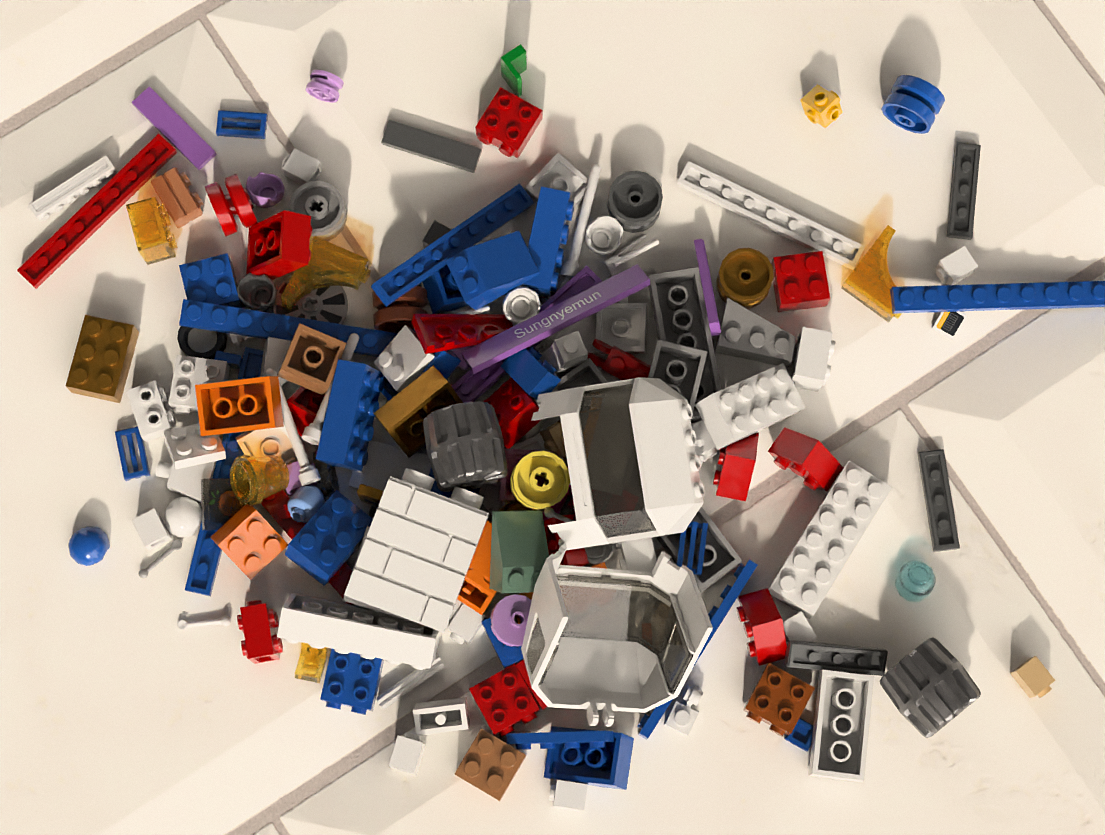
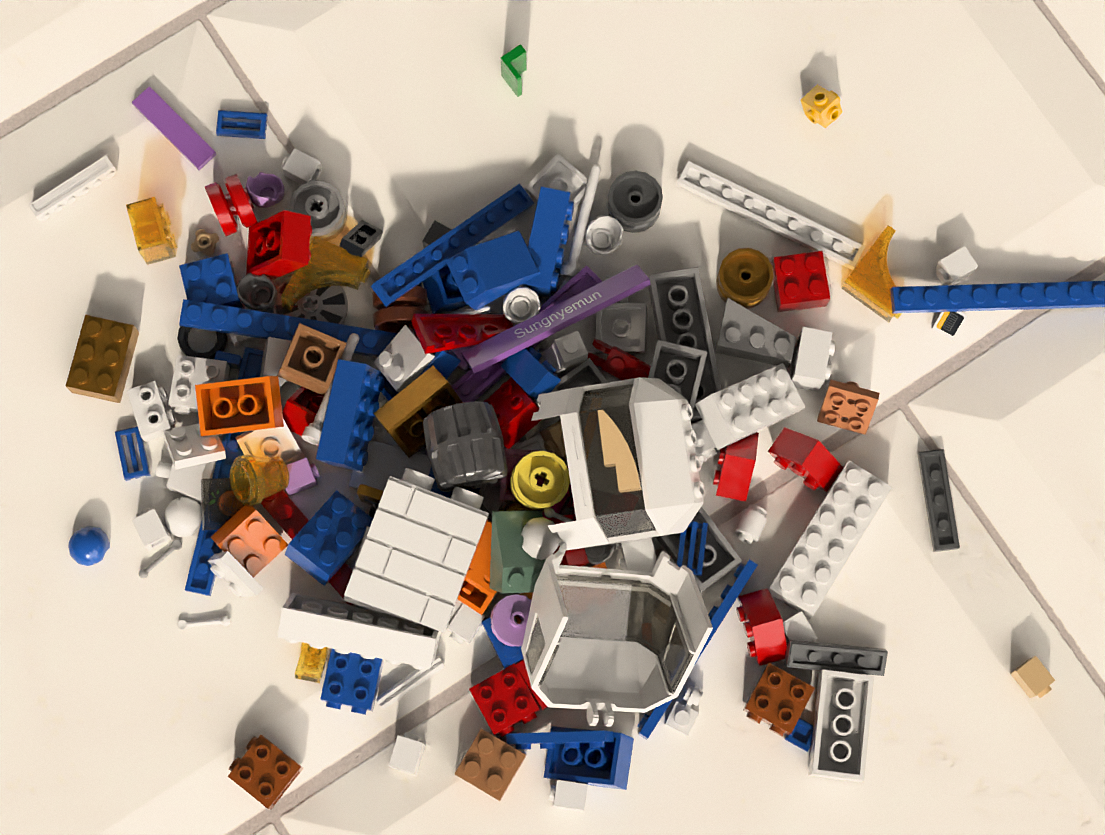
red plate [17,133,177,289] -> none
nougat brick [150,167,204,228] -> none
red brick [237,600,283,664] -> none
white piece [266,368,321,486] -> none
light blue head [287,486,325,523] -> none
lavender wheel [305,70,344,103] -> none
clear smoke beam [313,451,339,497] -> none
dark grey tile [381,120,482,173] -> none
white brick [413,697,470,735] -> none
red brick [475,87,543,158] -> none
white plant [604,234,659,277] -> none
medium lavender tile [694,238,721,336] -> none
flat silver wheel [880,637,981,738] -> none
blue wheel [881,75,945,134] -> none
clear light blue hair [895,560,936,602] -> none
dark grey tile [946,142,981,240] -> none
none -> tan plate [191,229,219,256]
none -> white plate [208,551,264,598]
none -> dark orange brick [227,735,304,810]
none -> black plate [339,220,383,257]
none -> white hair [521,517,561,560]
none -> tan slope [597,410,642,493]
none -> white brick [735,504,767,544]
none -> nougat plate [817,379,880,435]

